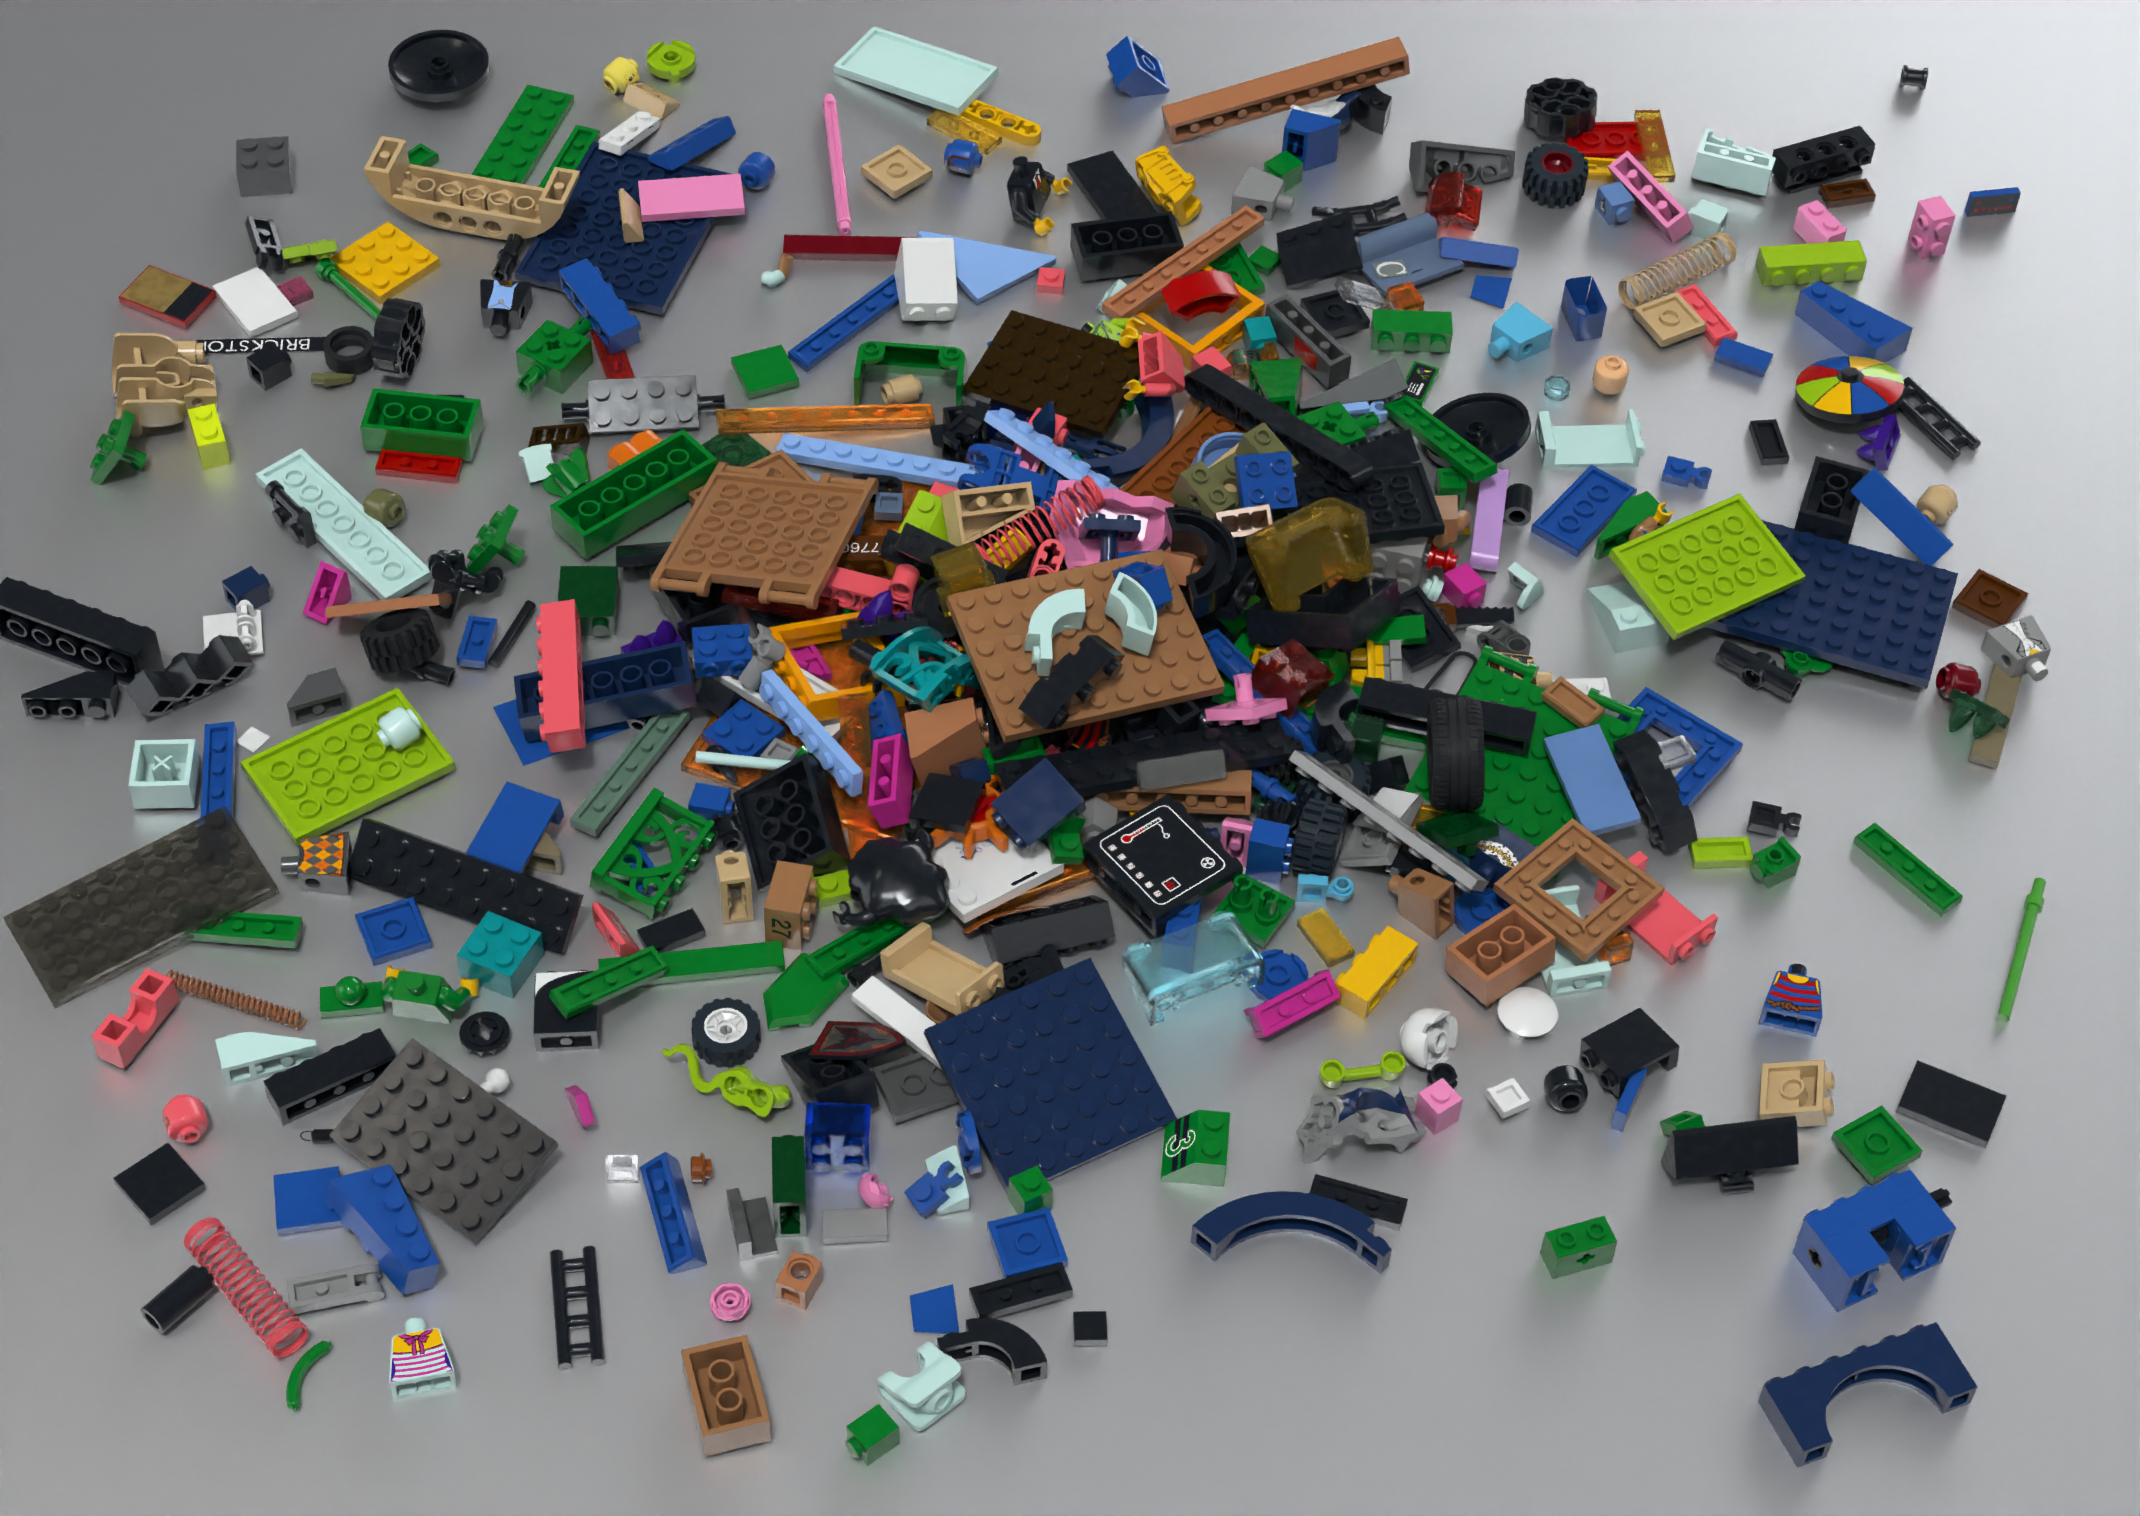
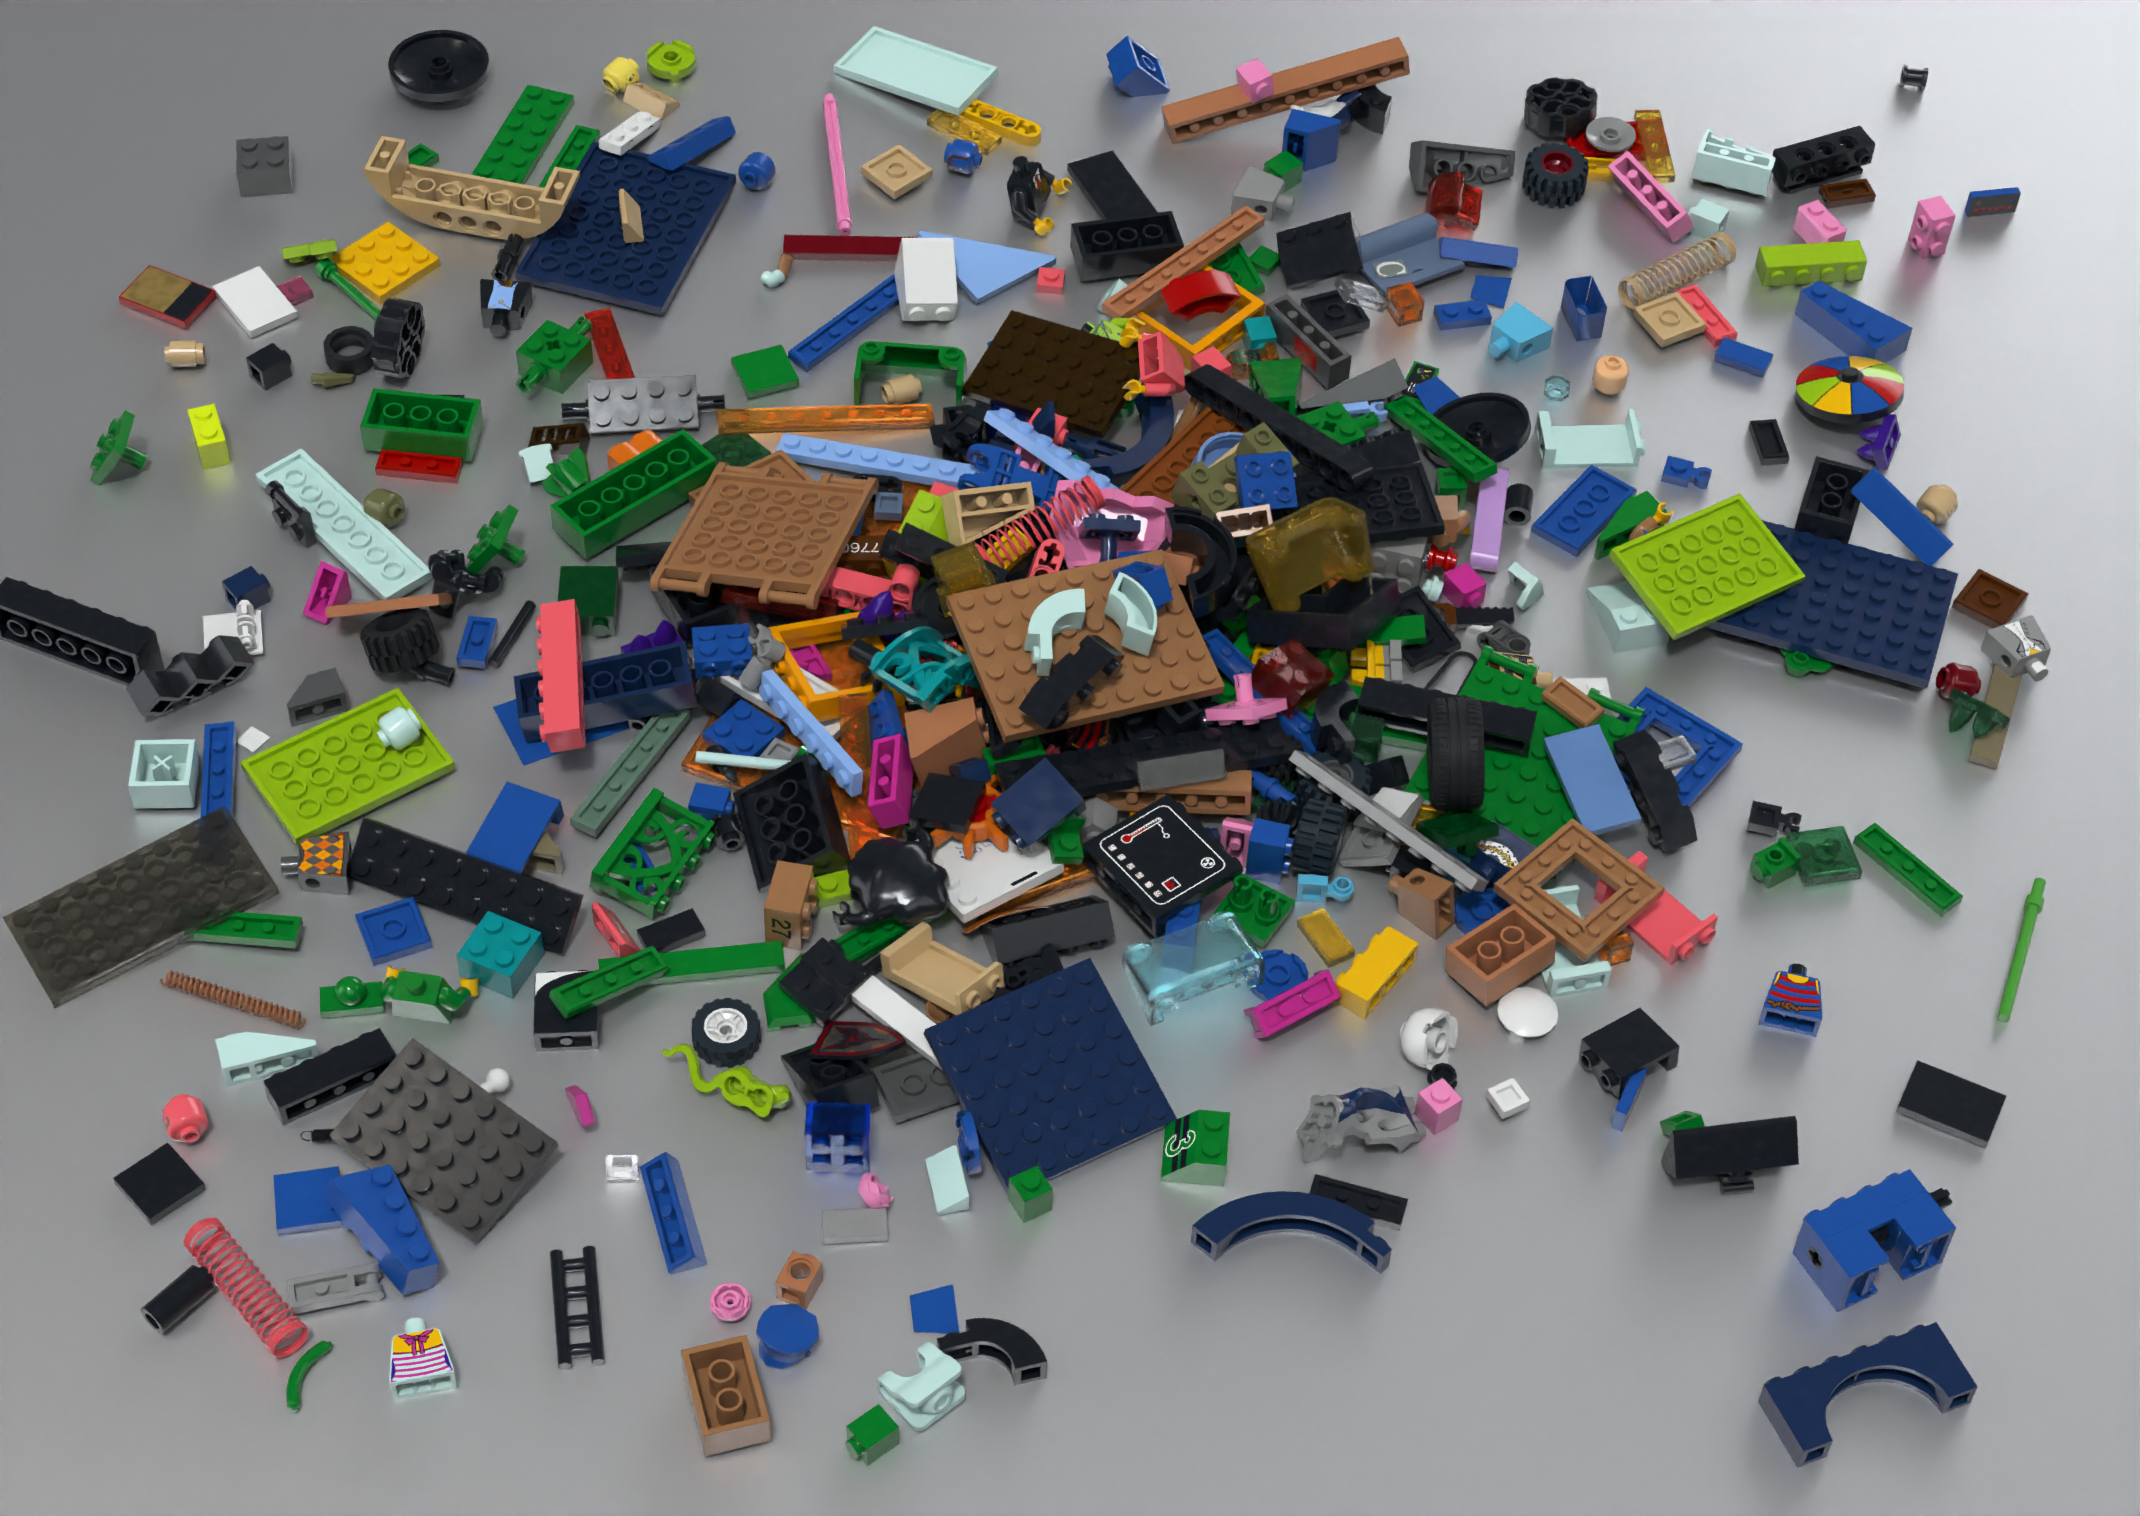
black slope [21,672,120,718] -> none
coral arch [92,968,179,1069] -> none
tan piece [112,333,218,438] -> none
black sticker [175,337,326,354] -> none
black hinge [245,216,284,271] -> none
black gear [459,1011,510,1056] -> none
blue brick [559,258,641,355] -> none
bright pink tile [638,174,745,222] -> none
dark orange plate [690,1153,712,1185] -> none
tan torso [715,850,754,924] -> none
flat silver panel [726,1188,778,1261] -> none
dark green brick [772,1135,807,1238] -> none
blue plate [904,1161,964,1218] -> none
black plate [969,1263,1073,1318] -> none
blue plate [987,1207,1068,1278] -> none
black tile [1073,1311,1108,1346] -> none
yellow piece [1135,145,1203,227] -> none
black piece [1311,196,1407,234] -> none
lime bar [1319,1051,1406,1089] -> none
green brick [1370,309,1453,353] -> none
green brick [1540,1216,1617,1279] -> none
black head [1544,1065,1588,1111] -> none
medium blue brick [1595,181,1635,225] -> none
lime tile [1688,836,1753,869] -> none
black piece [1715,640,1802,701] -> none
tan plate [1759,1060,1835,1127] -> none
green plate [1831,1105,1923,1185] -> none
black bar [1898,377,1981,459] -> none
none -> blue hat [756,1304,819,1370]
none -> black plate [778,937,867,1027]
none -> bright pink brick [1236,58,1274,104]
none -> blue sticker [1413,376,1460,415]
none -> blue plate [1433,299,1492,331]
none -> light grey dish [1586,117,1636,152]
none -> clear green plate [1786,826,1863,886]

